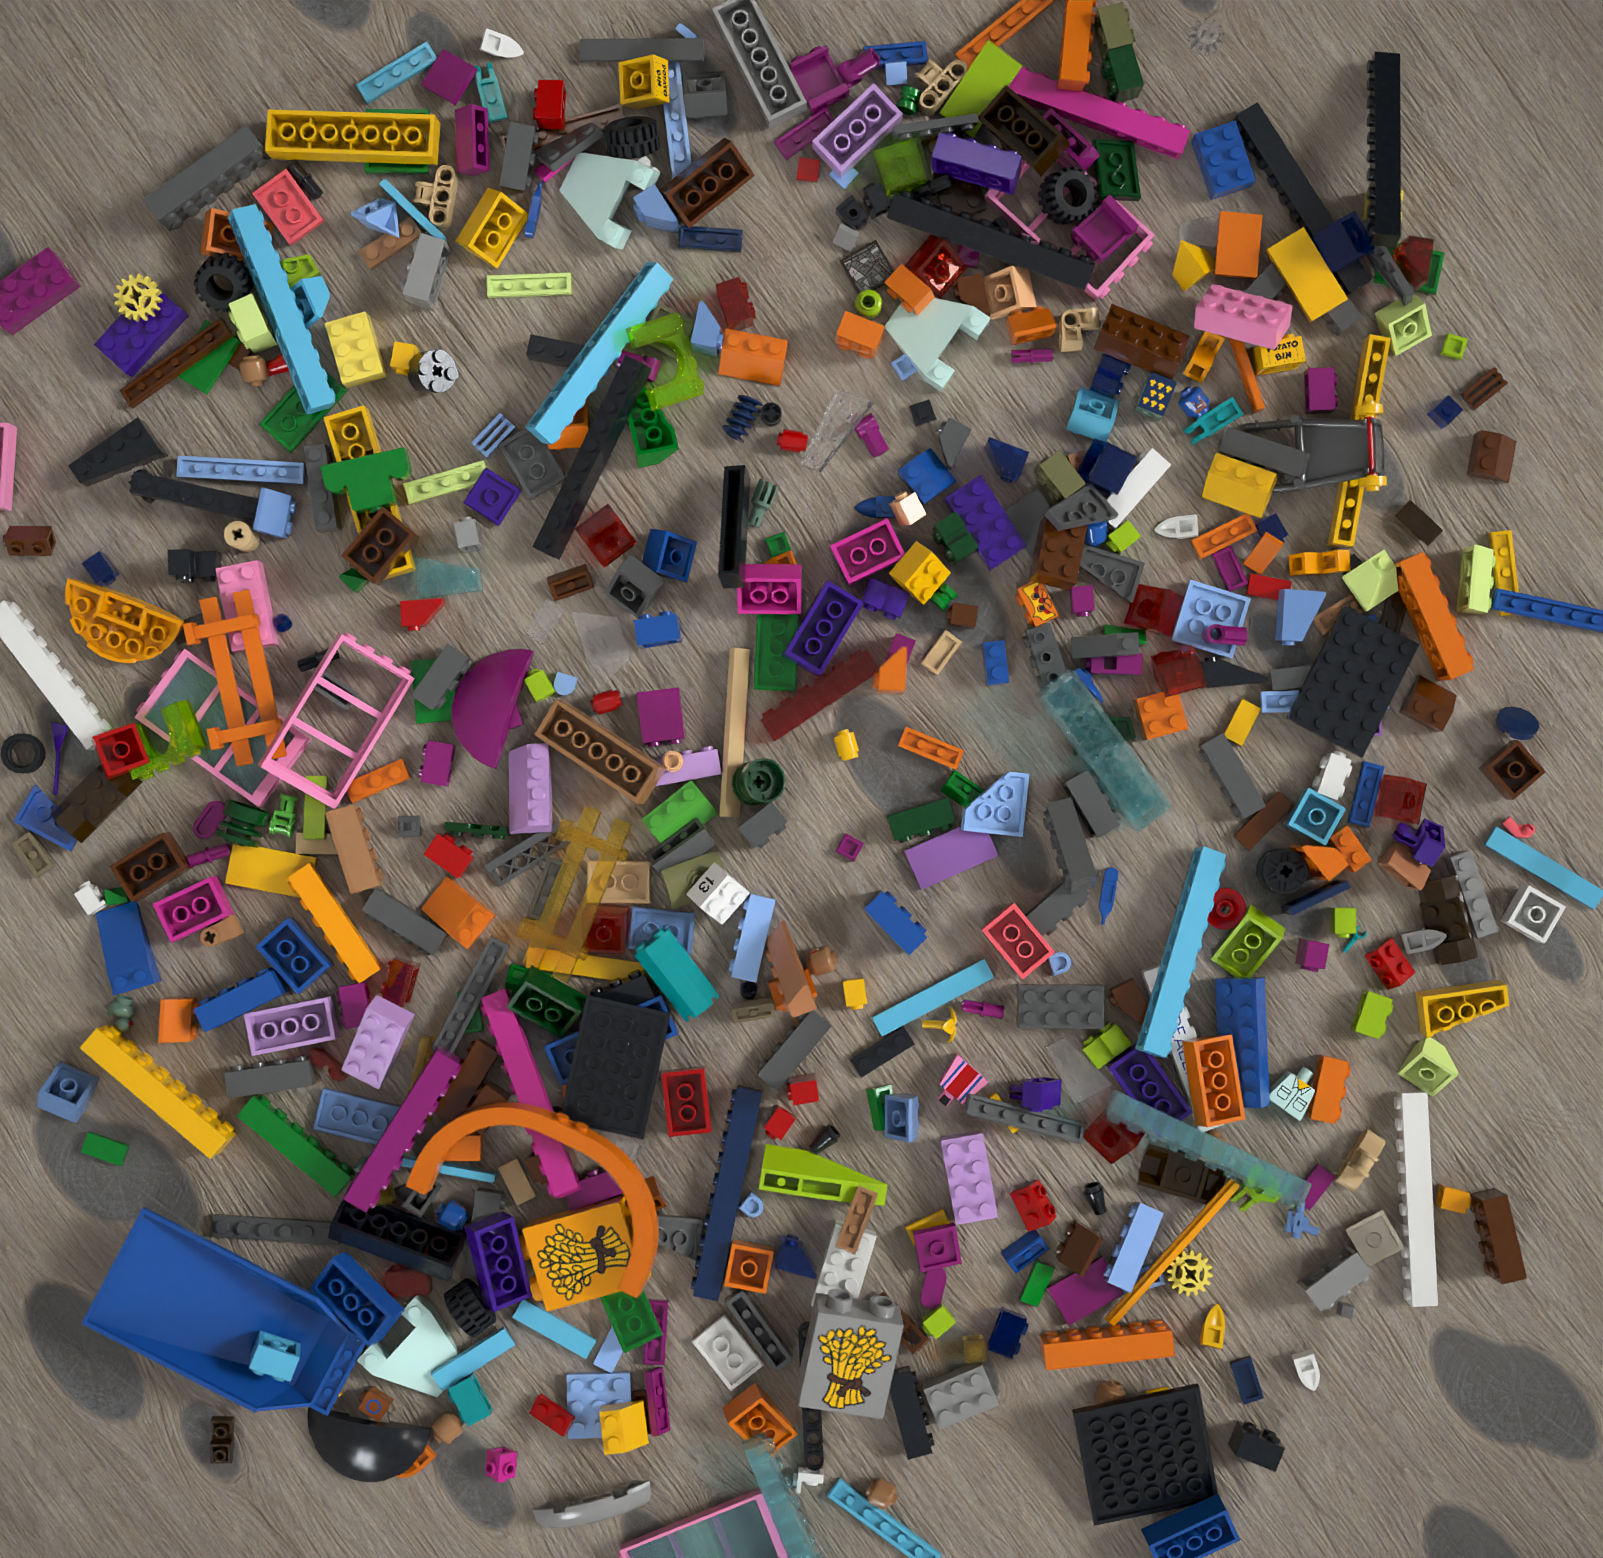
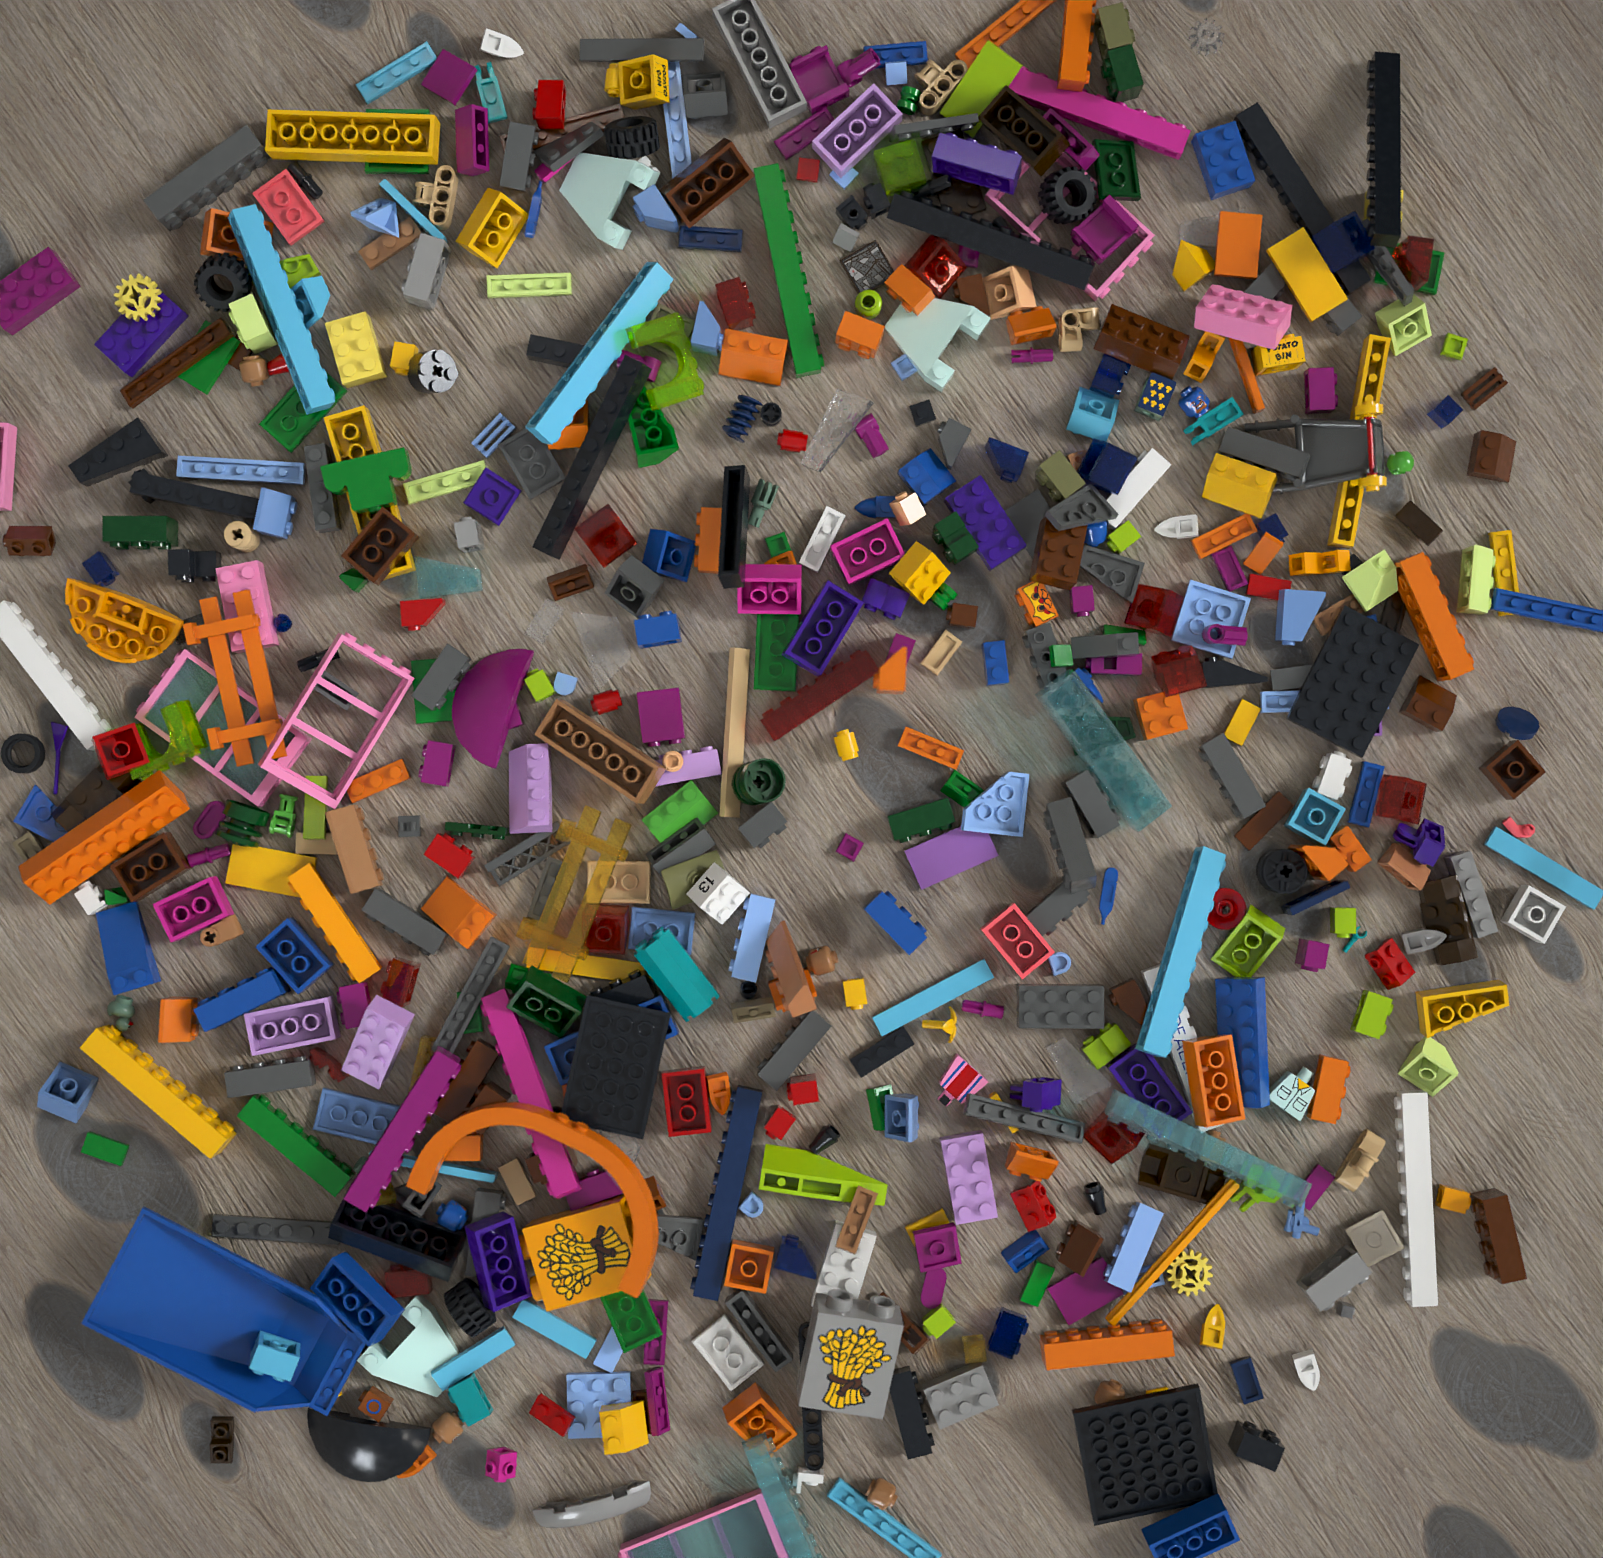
none -> orange brick [18,770,190,905]
none -> dark green brick [102,516,178,550]
none -> yellow brick [604,63,620,97]
none -> orange brick [694,507,722,574]
none -> orange plate [706,1072,731,1115]
none -> green brick [753,163,824,378]
none -> white plate [799,506,846,573]
none -> orange slope [1005,1142,1059,1181]
none -> tile [1049,644,1073,667]
none -> bright green piece [1387,451,1414,475]

